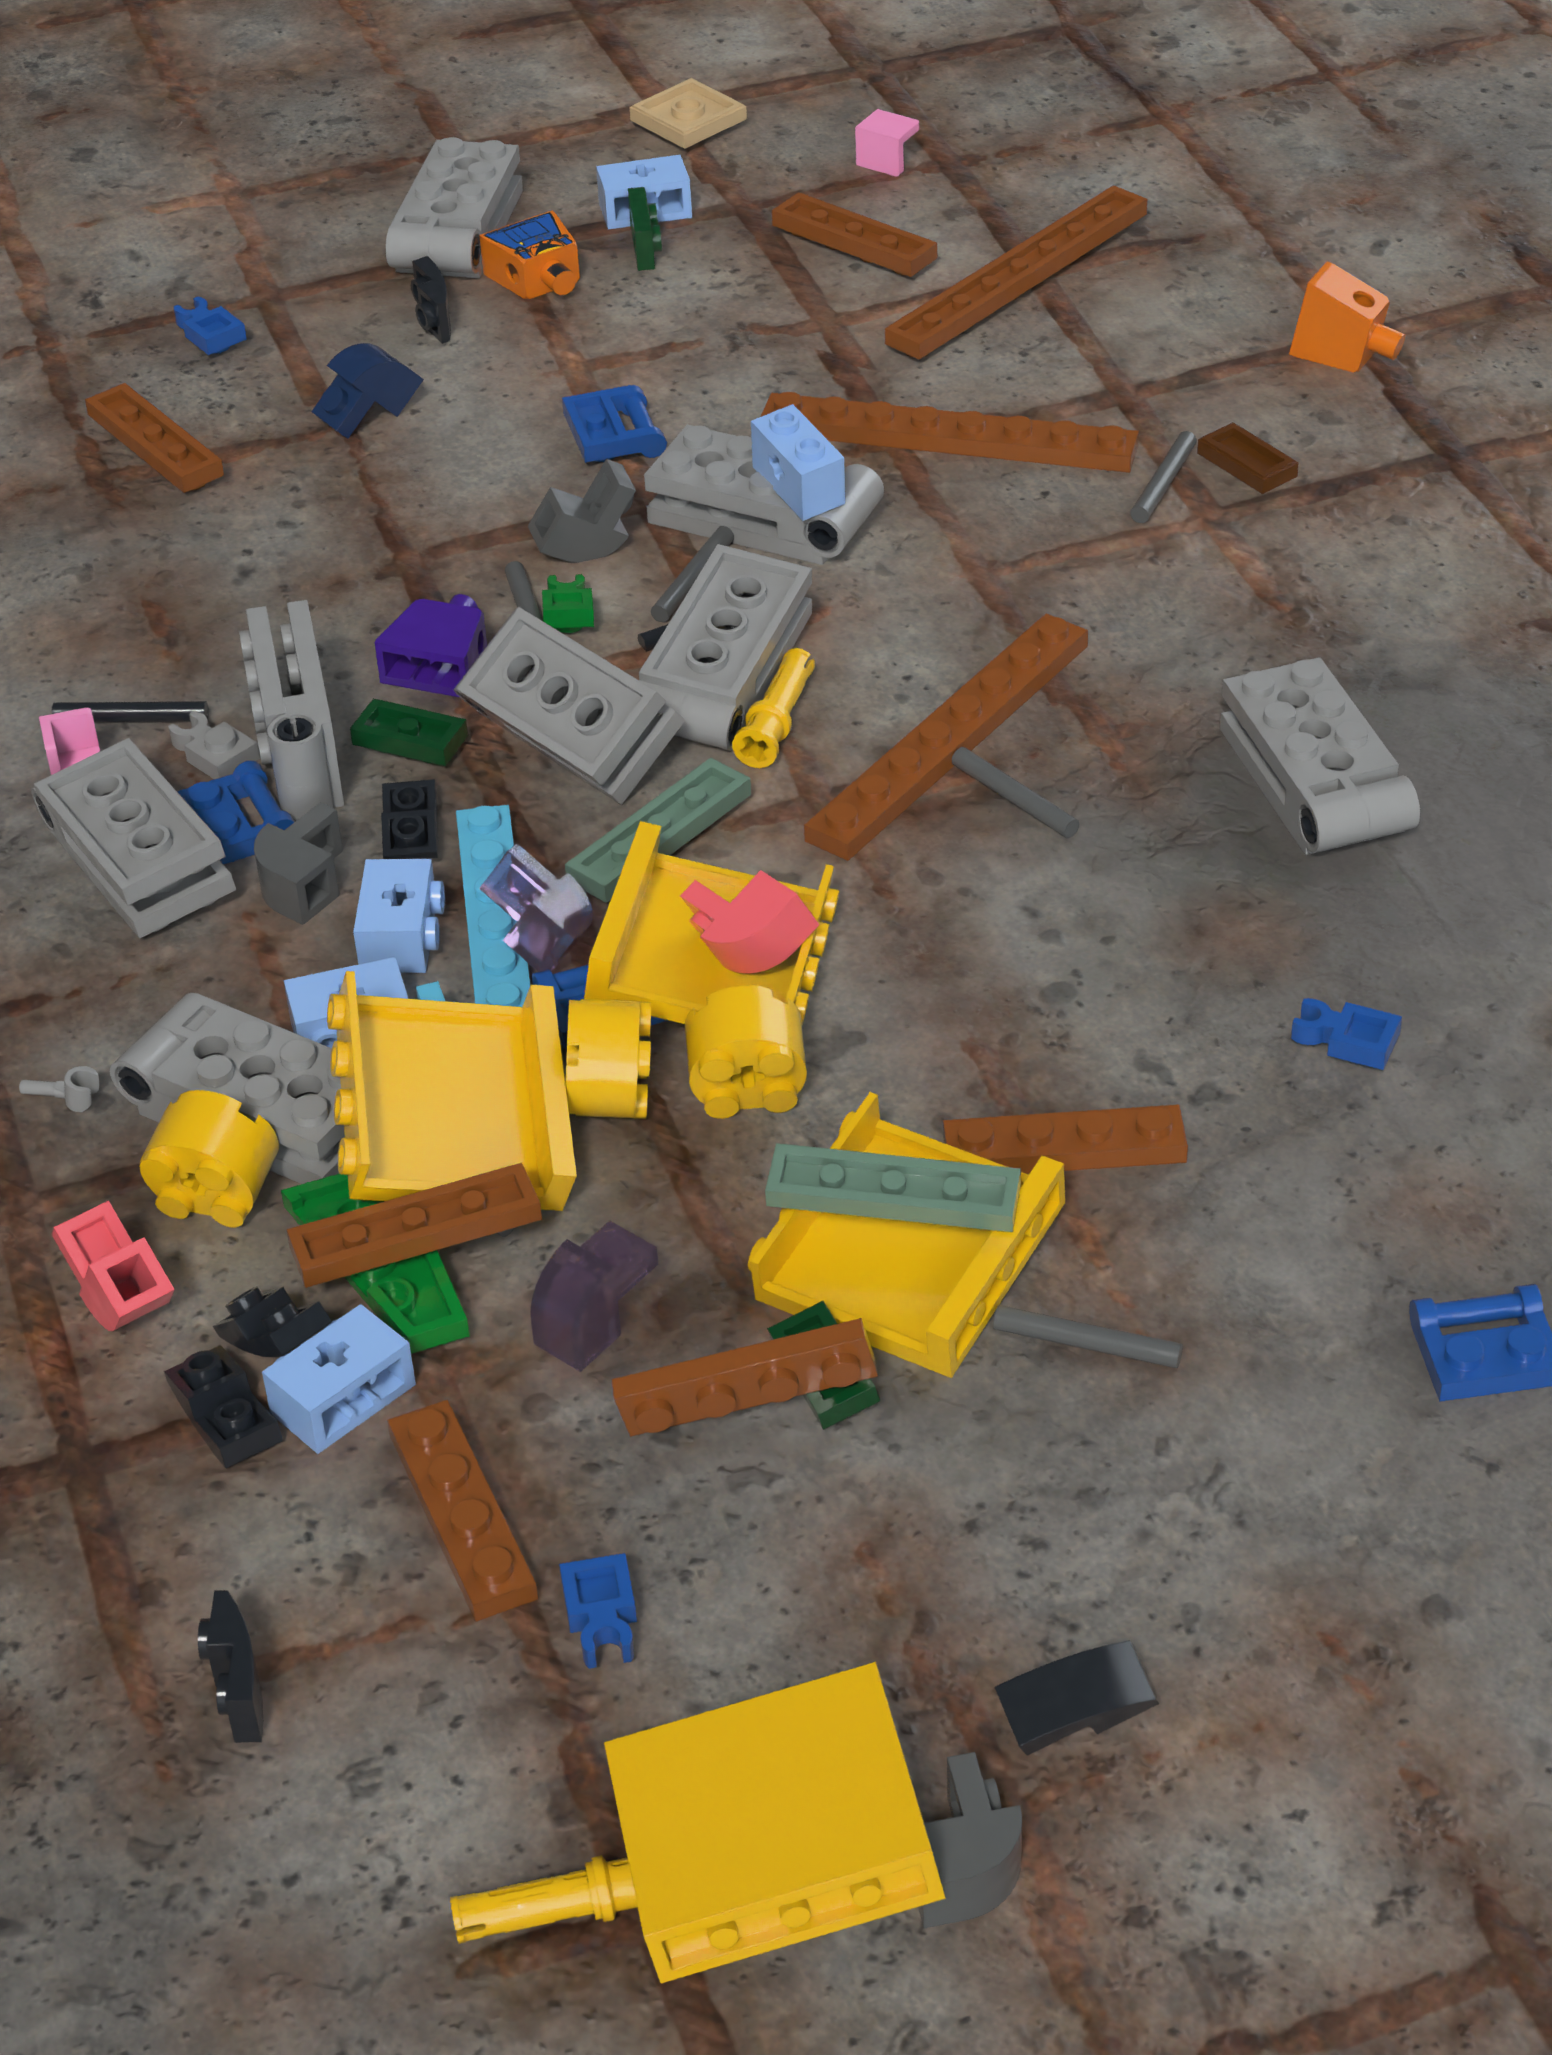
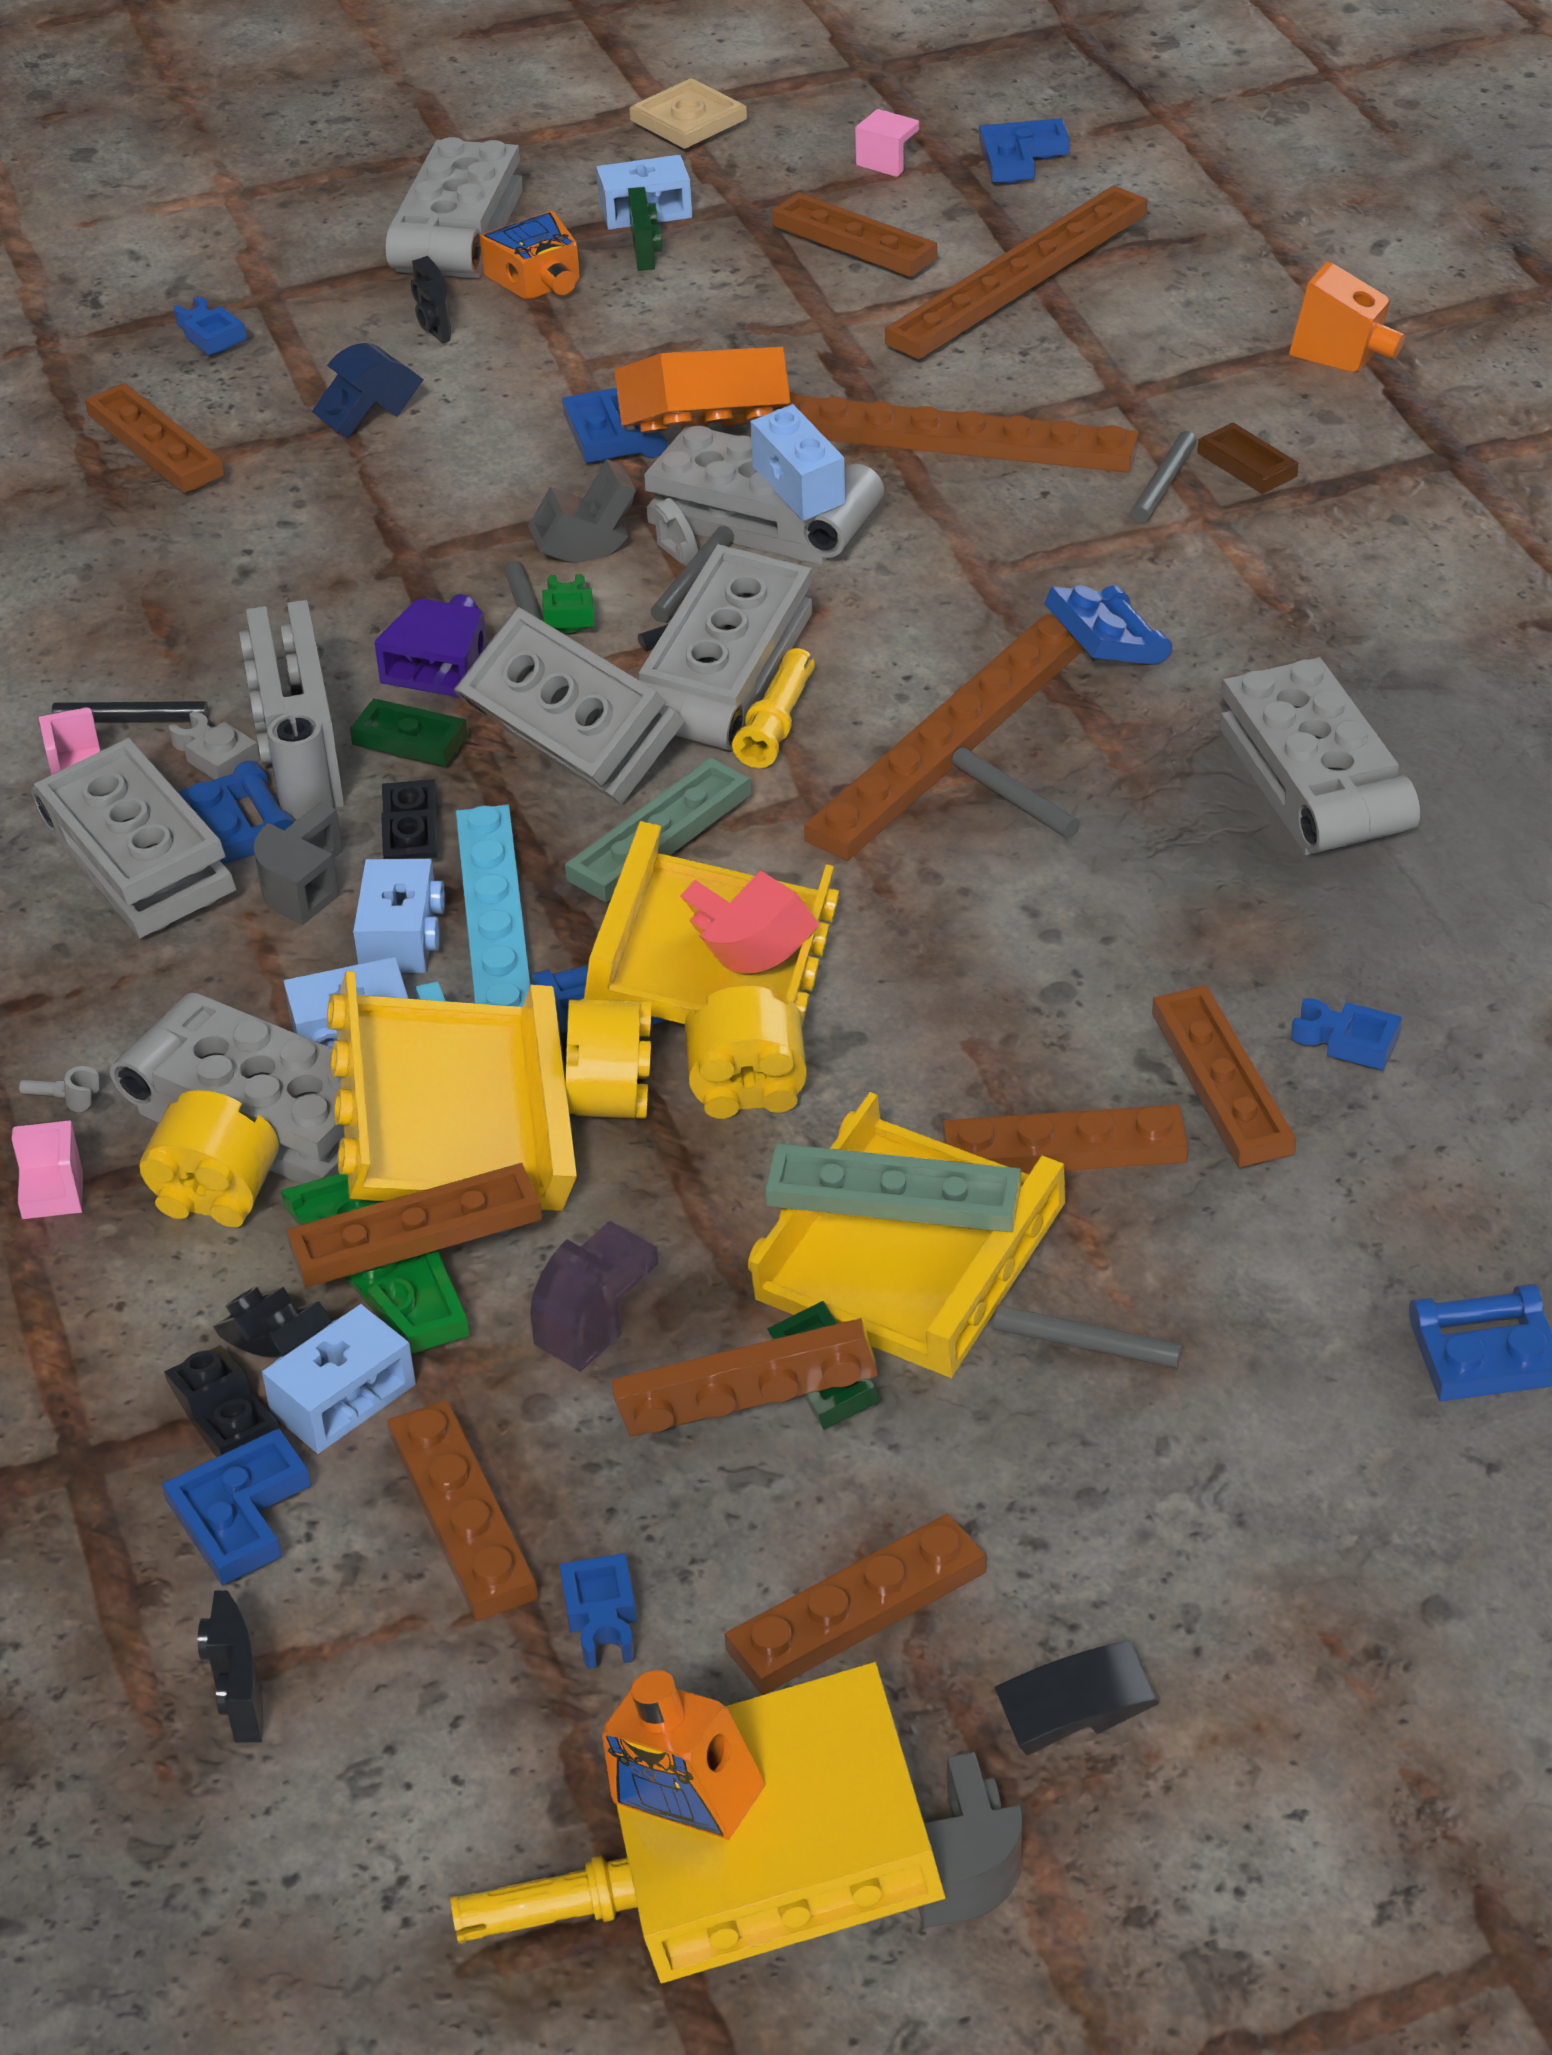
coral brick [52,1200,175,1331] -> none
clear purple brick [479,844,593,972] -> none
none -> bright pink panel [12,1120,83,1219]
none -> blue plate [162,1428,311,1586]
none -> orange torso [602,1670,765,1840]
none -> orange brick [614,347,791,433]
none -> light grey tile [655,498,698,566]
none -> dark orange plate [724,1513,986,1695]
none -> blue plate [979,118,1070,184]
none -> blue plate [1044,585,1172,664]
none -> dark orange plate [1152,985,1296,1168]

